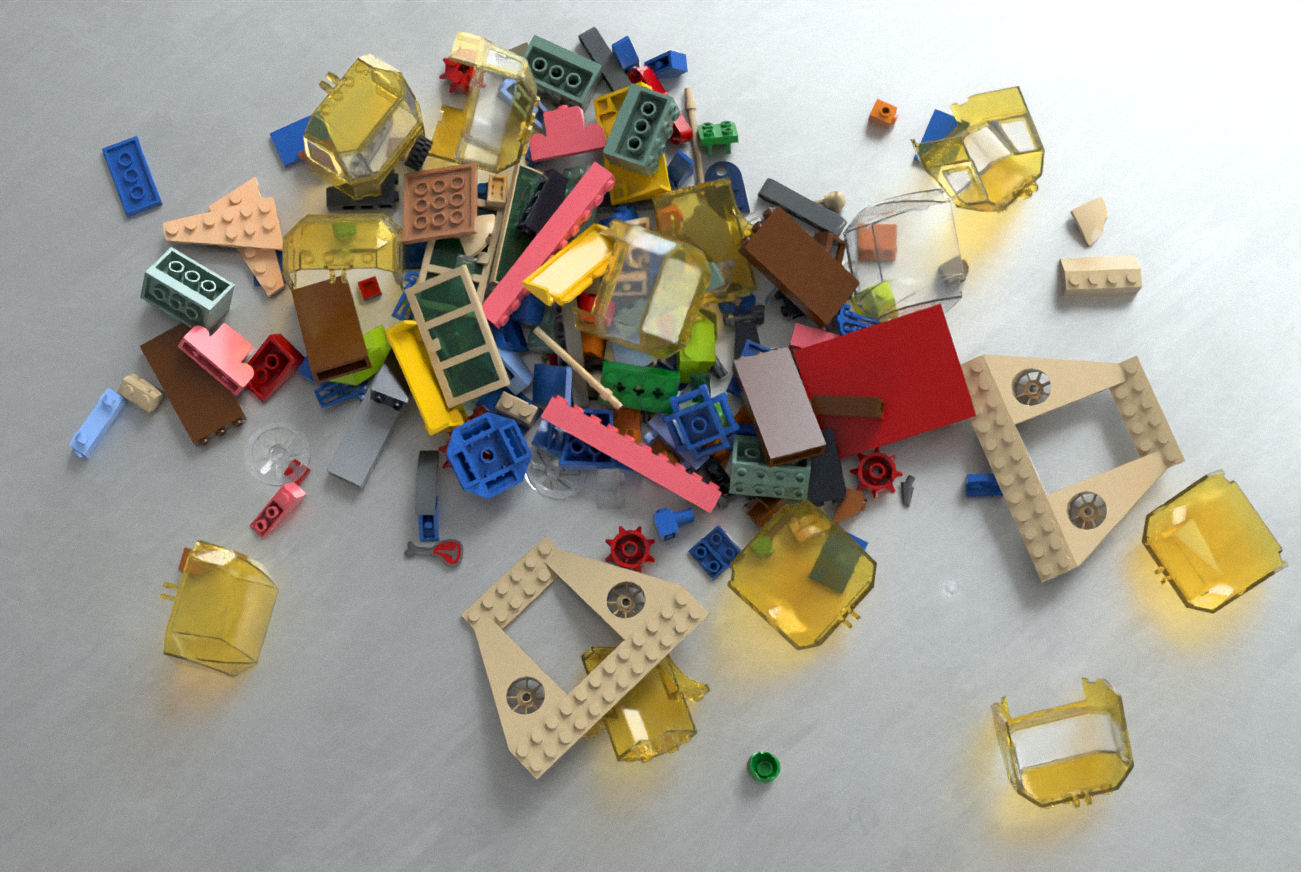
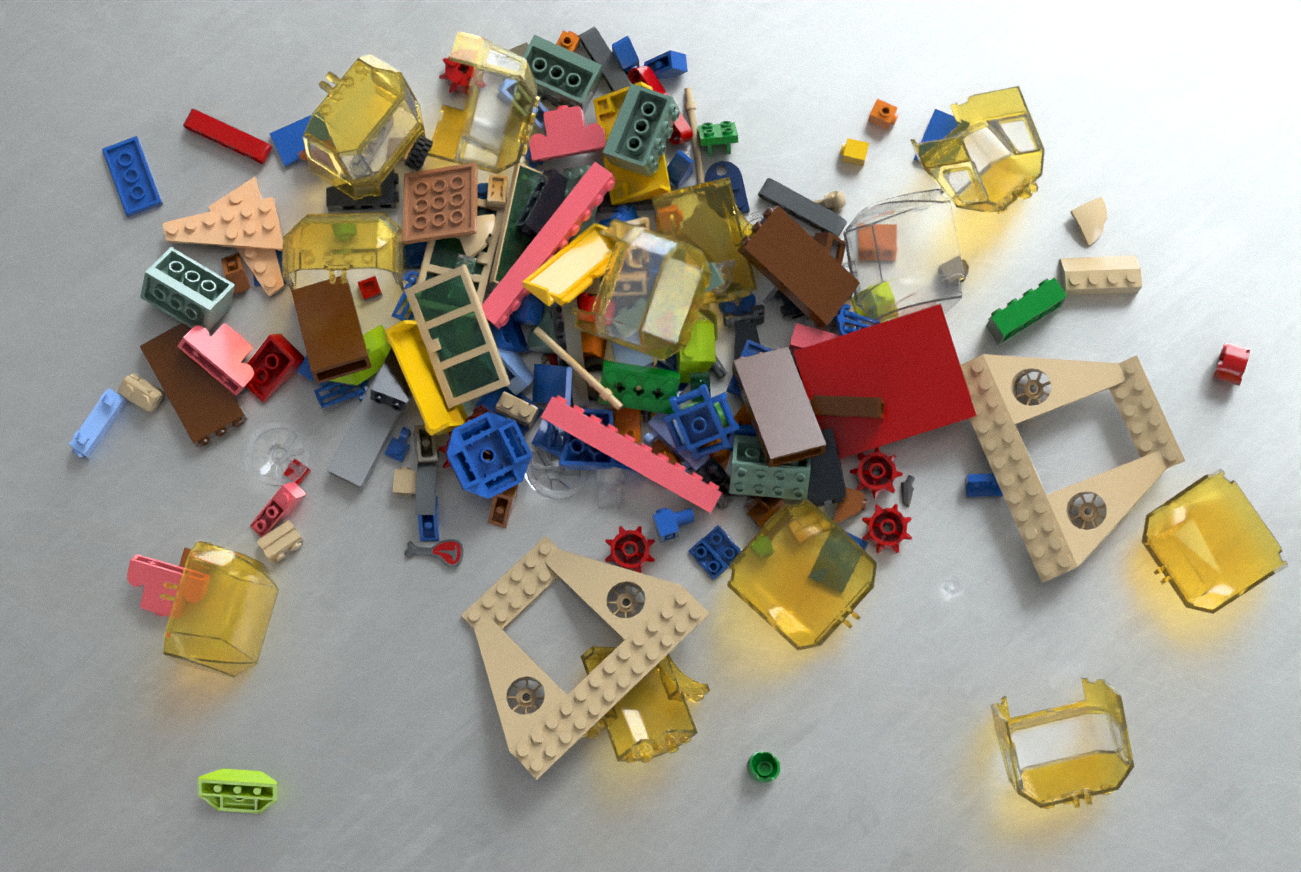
none -> coral brick [127,554,210,618]
none -> red beam [183,109,273,164]
none -> lime wedge [197,769,278,814]
none -> dark orange slope [221,252,250,294]
none -> tan brick [257,519,304,562]
none -> blue plate [384,427,411,463]
none -> tan piece [392,467,417,497]
none -> dark tan slope [414,425,438,463]
none -> dark orange slope [487,485,519,528]
none -> orange brick [556,30,580,53]
none -> yellow brick [840,138,869,166]
none -> red brick [862,504,912,554]
none -> green brick [986,277,1067,345]
none -> red brick [1214,343,1251,386]

